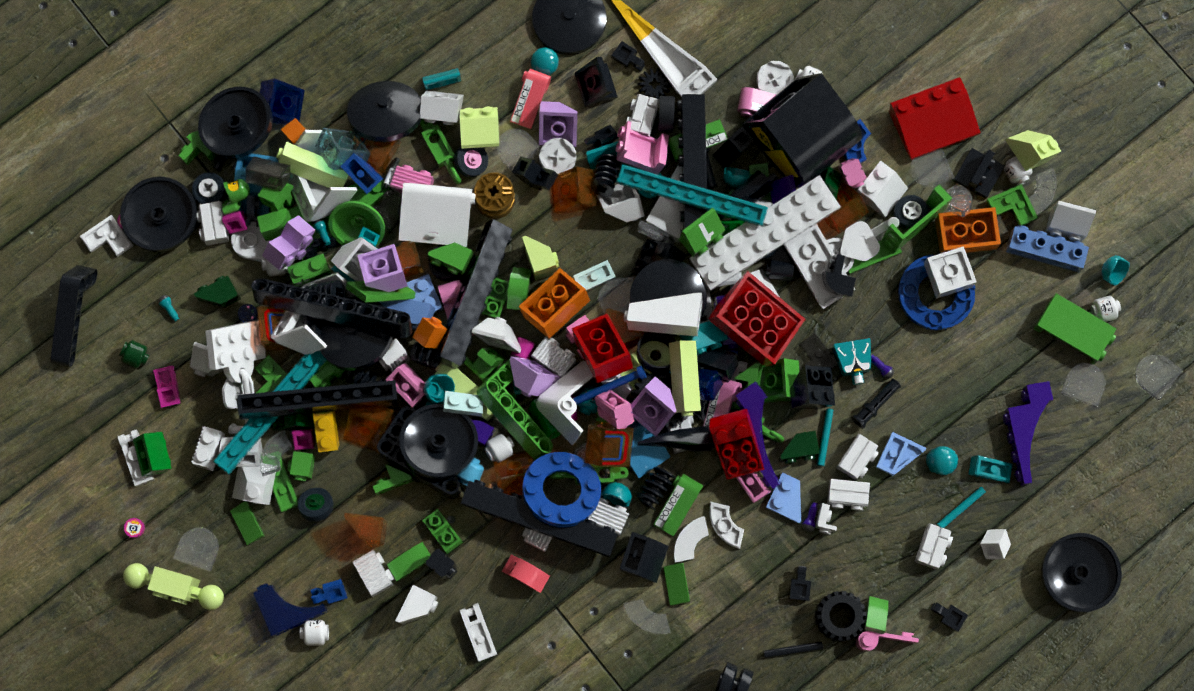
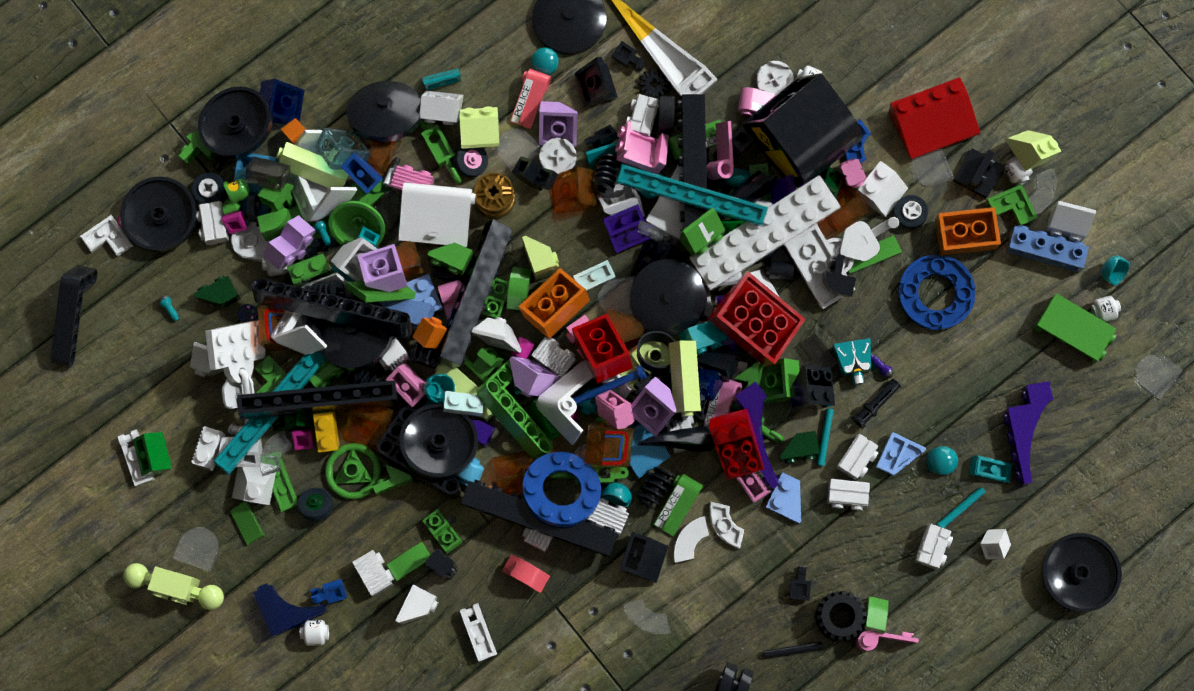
dark green head [119,340,149,368] -> none
tile [124,518,145,538] -> none
dark pink slope [153,365,181,408] -> none
bright green brick [288,451,315,482] -> none
clear orange slope [344,513,388,548] -> none
white head [484,434,515,463] -> none
white slope [624,293,703,336] -> none
bright green slope [664,563,690,606] -> none
dark purple piece [802,502,818,532] -> none
white bracket [815,503,837,534] -> none
bright green panel [882,185,952,252] -> none
white container [924,246,976,299] -> none
black plate [930,602,968,632] -> none
clear tile [946,183,972,217] -> none
clear tile [1060,363,1106,408] -> none
none -> bright green piece [325,443,381,499]
none -> dark purple slope [603,204,651,253]
none -> bright pink door [707,121,734,180]

